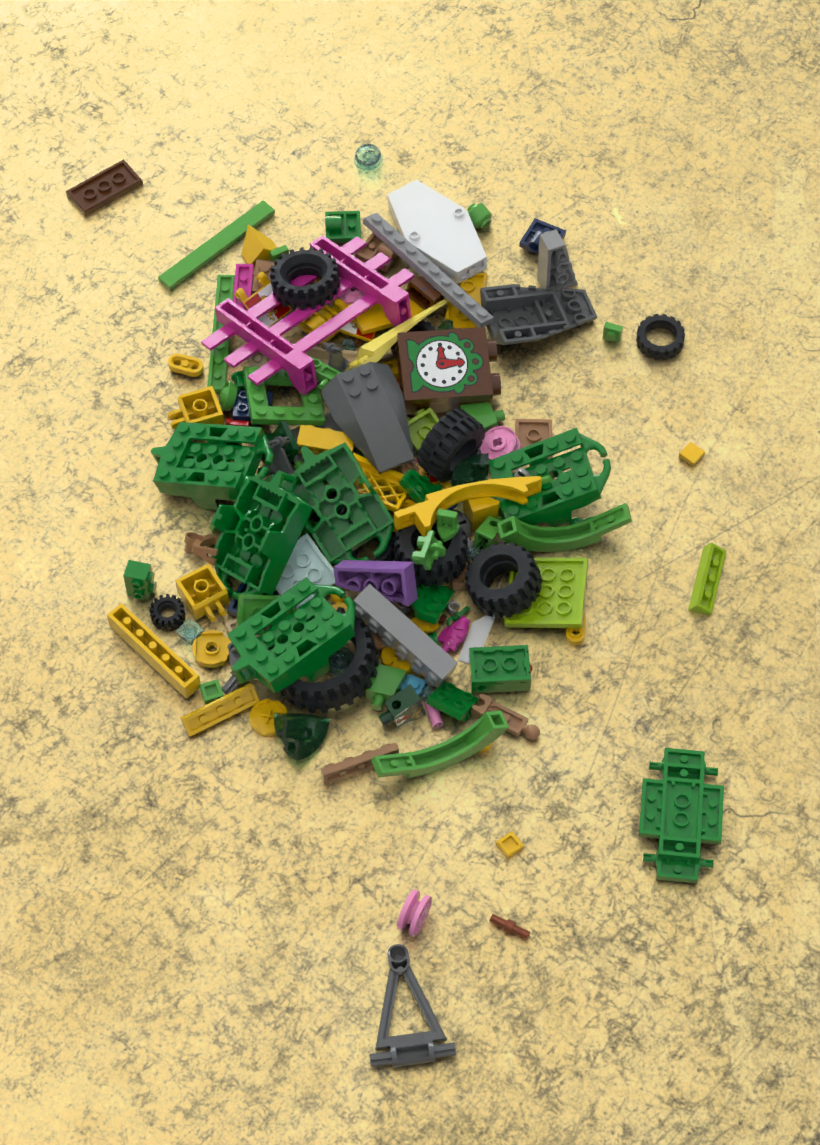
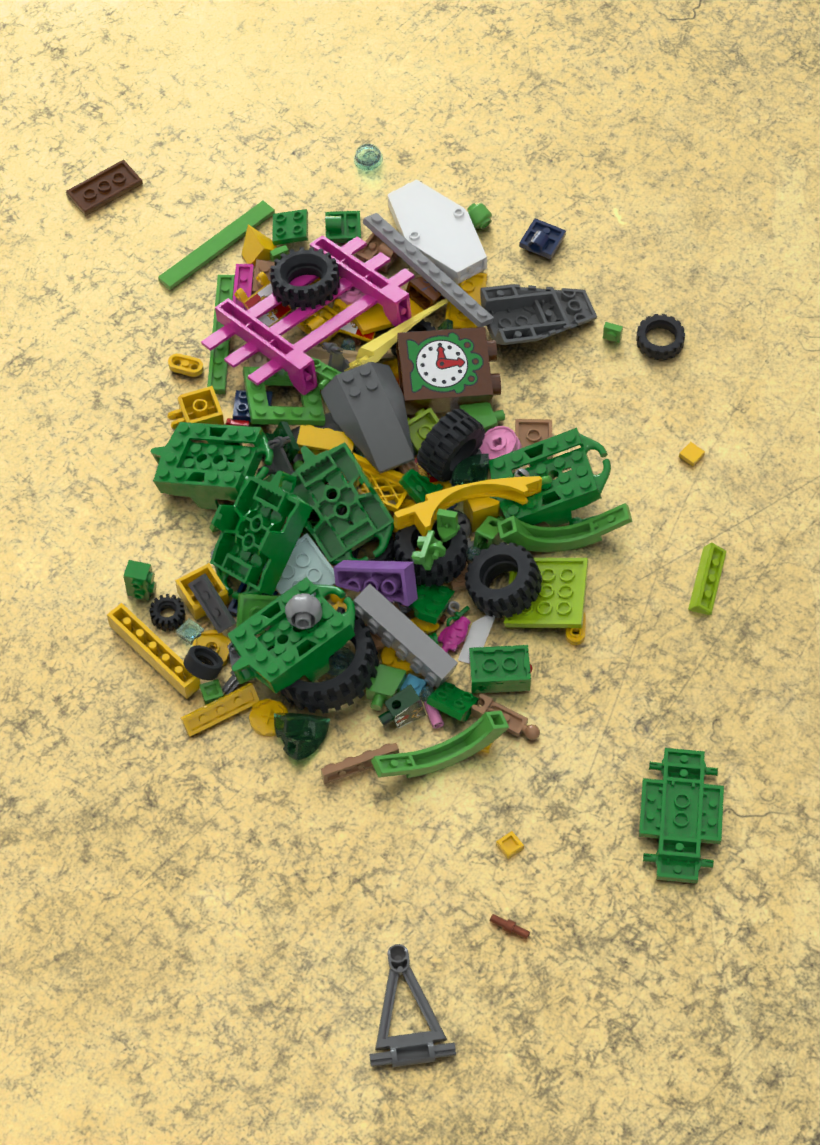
medium nougat piece [184,532,219,566] -> none
bright green hat [219,381,238,411] -> none
green bush [231,371,246,391] -> none
bright pink wheel [397,889,432,937] -> none
light grey wedge [537,229,578,290] -> none
none -> black tyre [183,645,223,681]
none -> dark grey plate [188,574,236,633]
none -> green plate [272,209,308,245]
none -> light grey plant [285,593,322,629]

